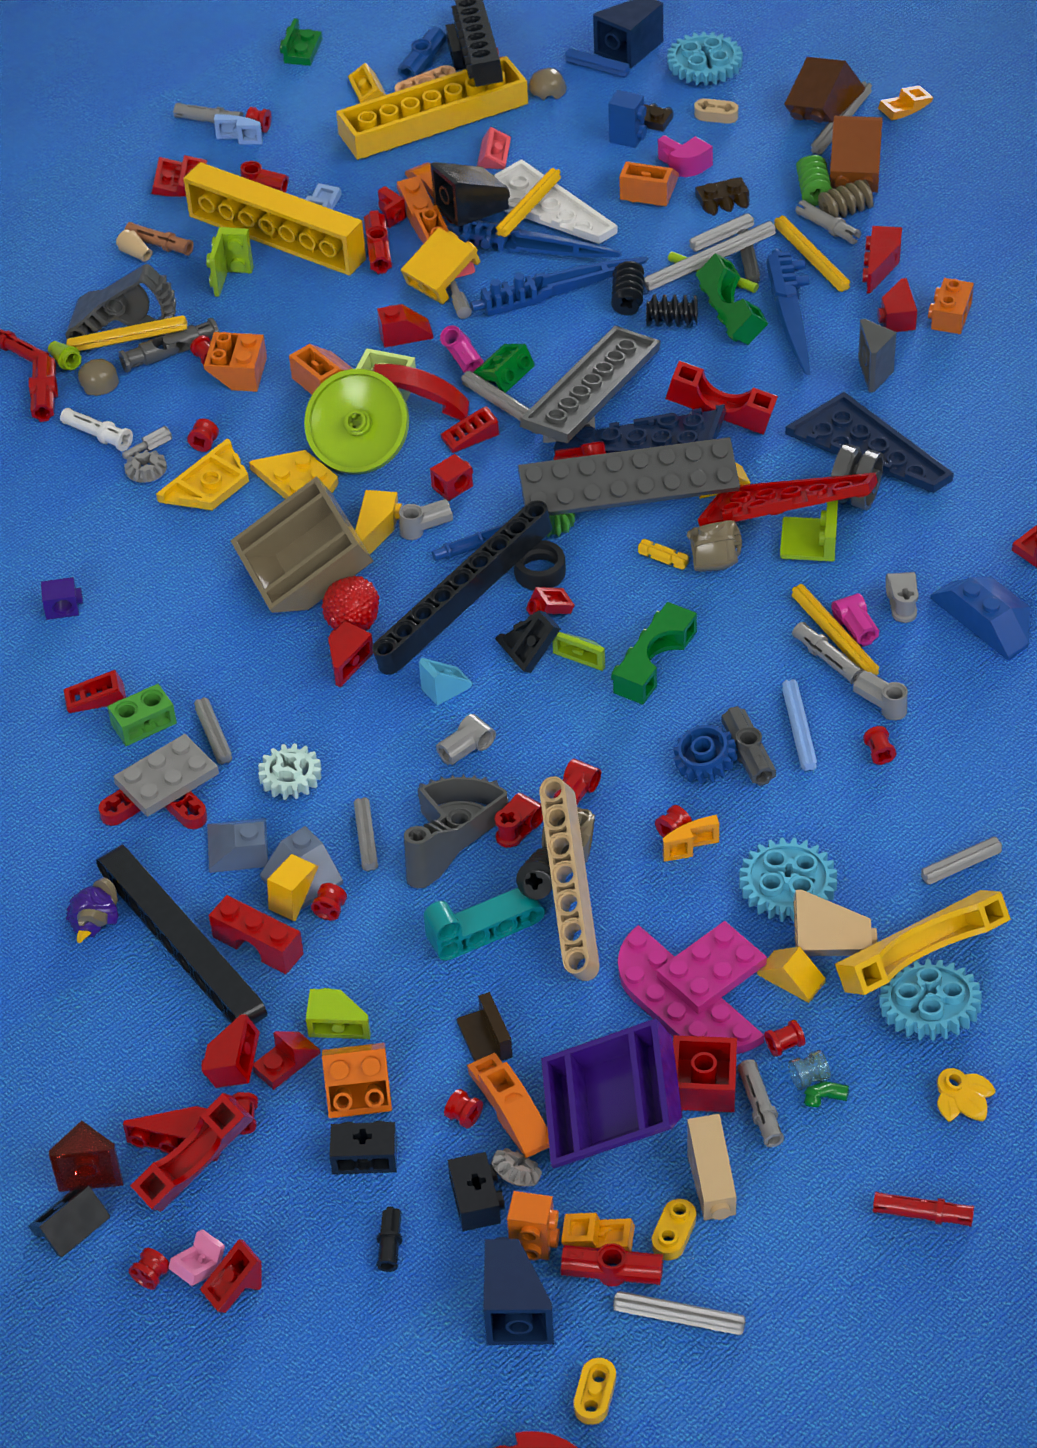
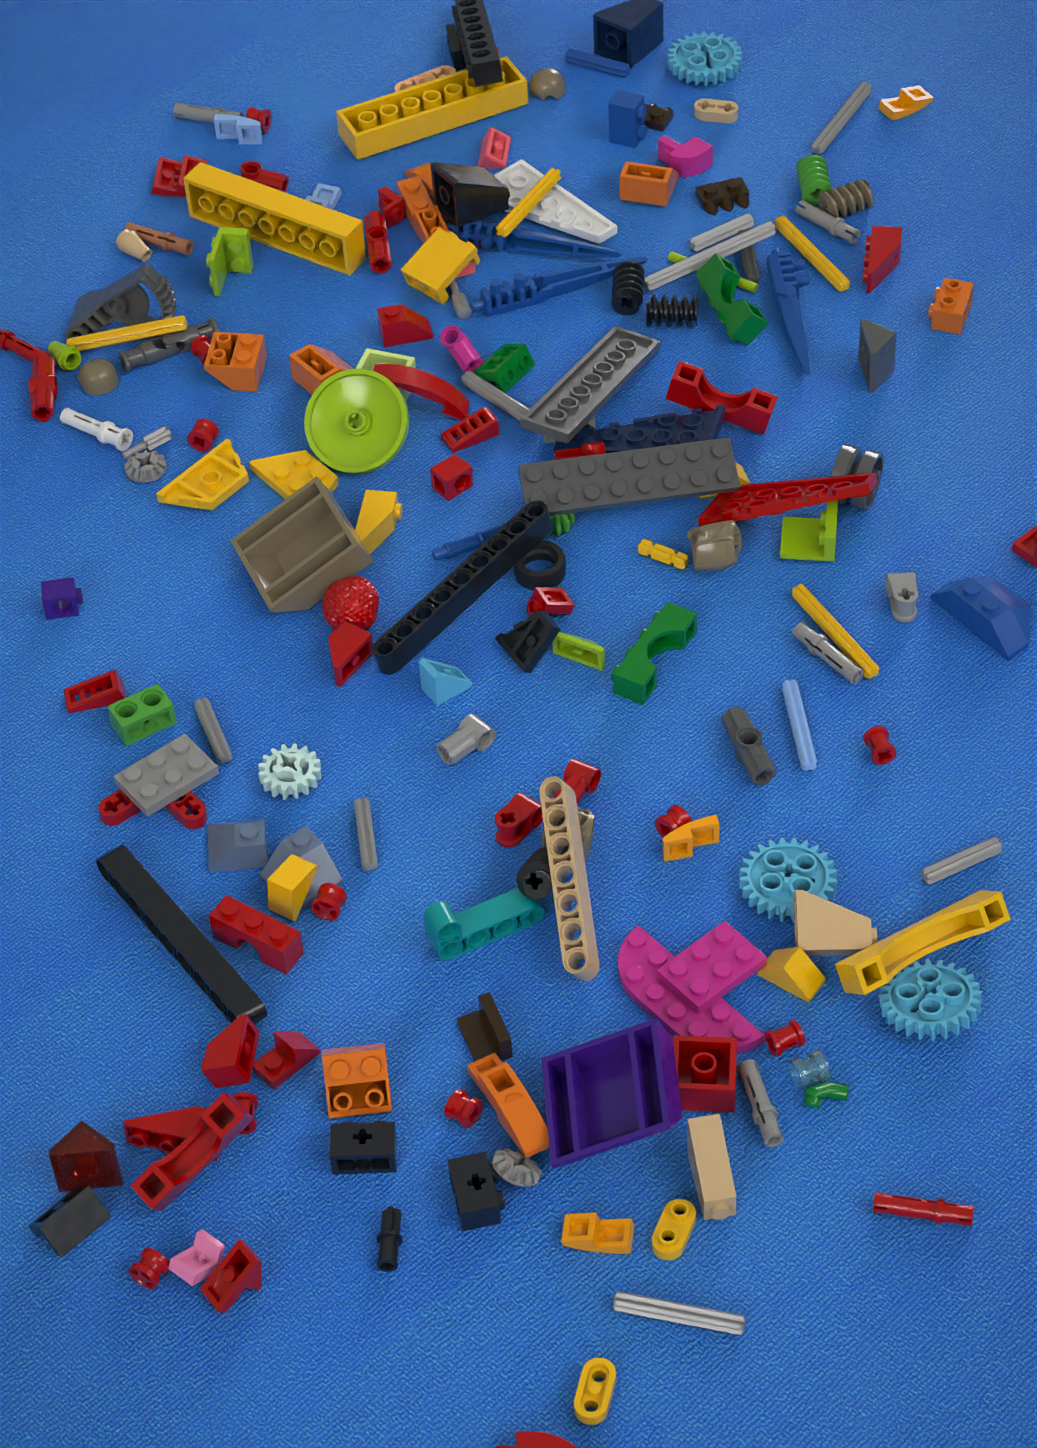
dark purple hair [66,877,119,943] -> none
green bracket [280,18,322,66] -> none
lime slope [306,988,371,1039] -> none
yellow slope [348,63,386,103] -> none
blue piece [398,26,446,80] -> none
light grey piece [399,499,453,540] -> none
dark grey arm [404,774,509,888] -> none
dark blue slope [483,1237,554,1345] -> none
orange brick [507,1191,560,1260] -> none
red piece [561,1243,664,1287] -> none
blue gear [673,724,738,784] -> none
reddish brown slope [784,57,865,123] -> none
dark blue wing [785,392,954,493] -> none
dark orange slope [830,116,883,193] -> none
dark pink piece [831,593,879,647] -> none
light grey piece [853,670,908,721] -> none
red slope [877,278,917,332] -> none
yellow plate [937,1068,996,1122] -> none

